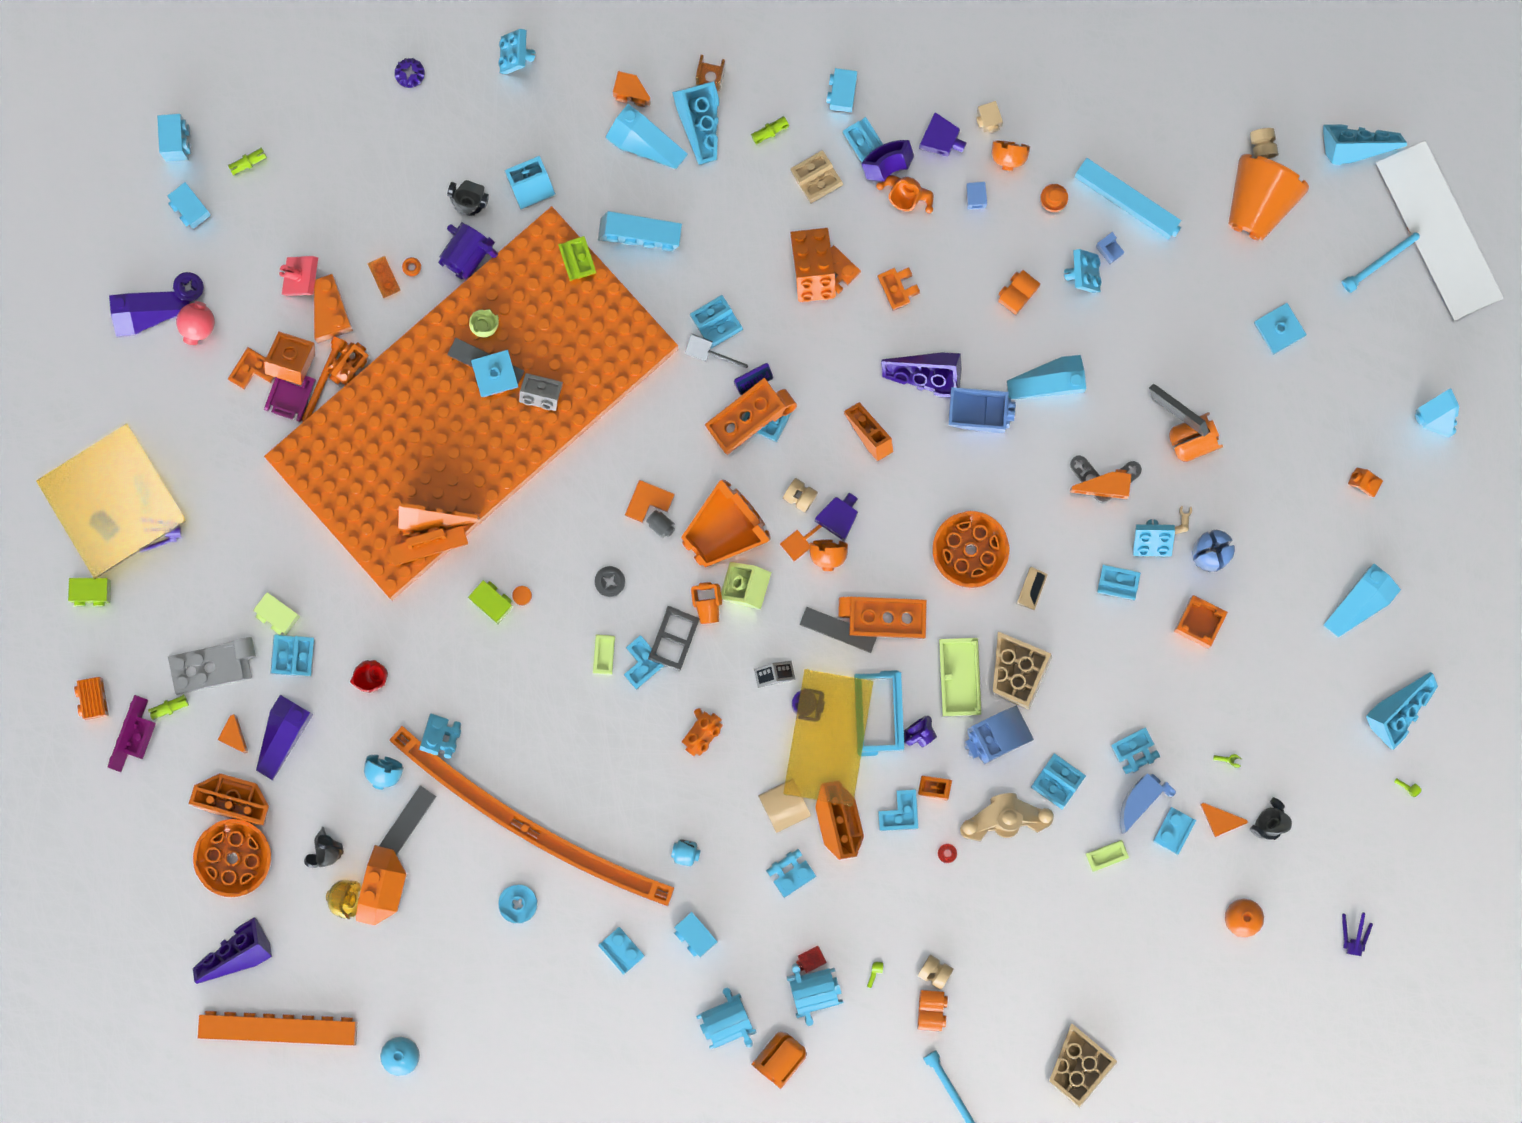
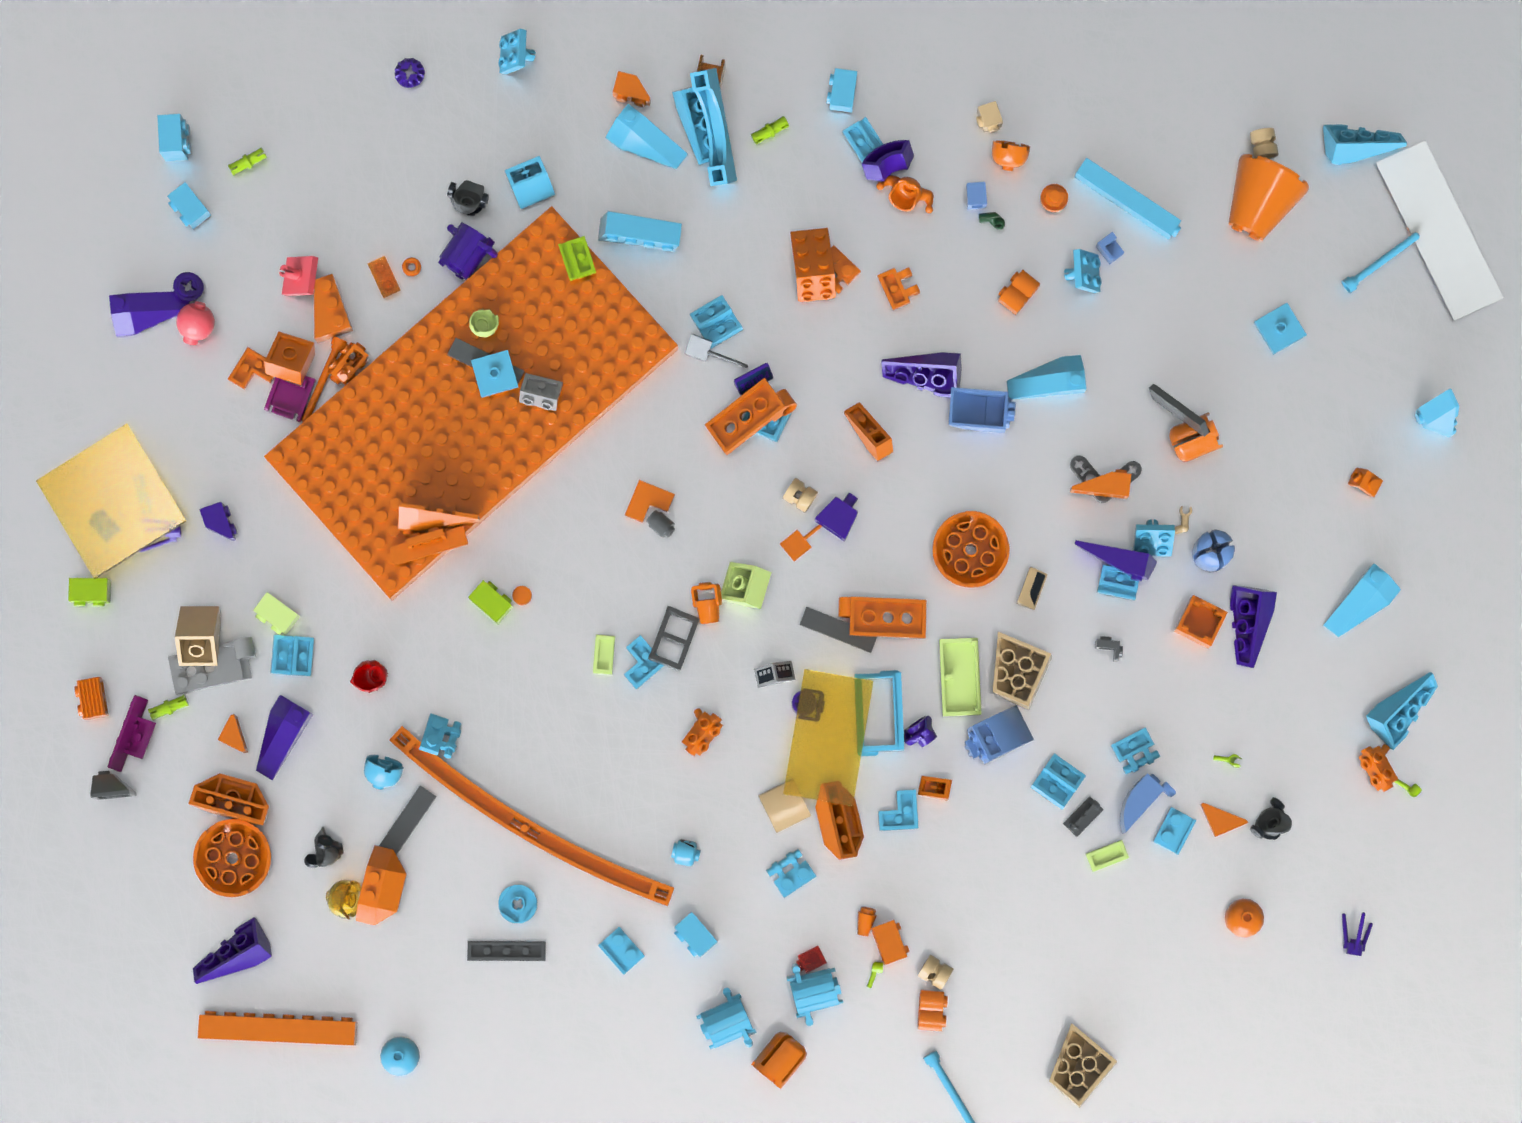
dark grey gear [595,566,625,597] -> none
orange cone [681,480,771,567] -> none
tan slope [790,150,843,203] -> none
orange cylinder [809,539,848,571] -> none
dark purple torso [919,113,967,157] -> none
clear red plate [938,844,957,863] -> none
tan piece [960,793,1054,841] -> none
none -> dark grey slope [90,771,137,800]
none -> tan slope [175,606,221,666]
none -> dark purple slope [199,502,237,541]
none -> dark grey tile [467,941,546,961]
none -> medium azure arch [690,68,737,186]
none -> orange cone [857,907,877,936]
none -> orange container [871,920,909,965]
none -> dark green arm [978,212,1005,230]
none -> dark grey hinge [1063,796,1104,837]
none -> dark purple wedge [1075,540,1157,582]
none -> dark grey bracket [1095,636,1123,662]
none -> dark purple wedge [1230,585,1277,668]
none -> orange brick [1359,744,1398,792]

